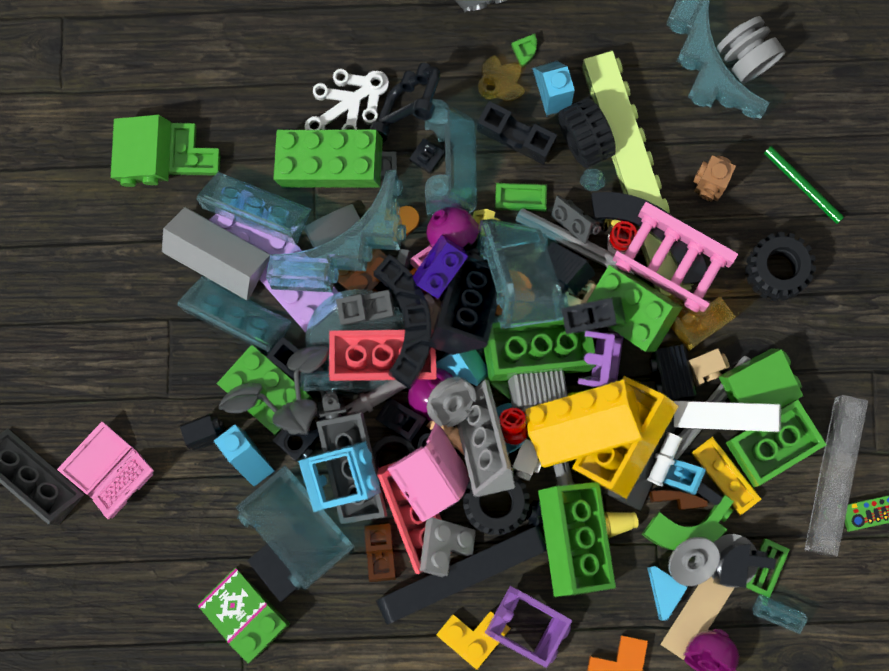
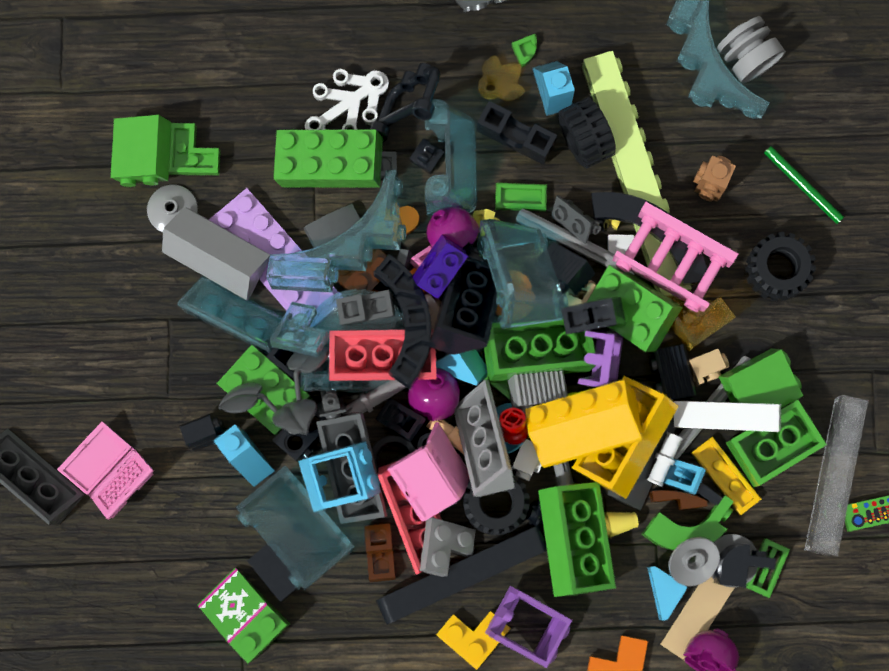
clear light blue slope [196,172,311,245] -> none
light grey tile [427,377,476,427] -> none
clear light blue plate [580,169,606,191] -> none
red wheel [609,221,637,252] -> none
clear light blue piece [752,594,807,634] -> none
none -> light grey dish [147,185,198,233]
none -> clear light blue plate [269,302,329,357]

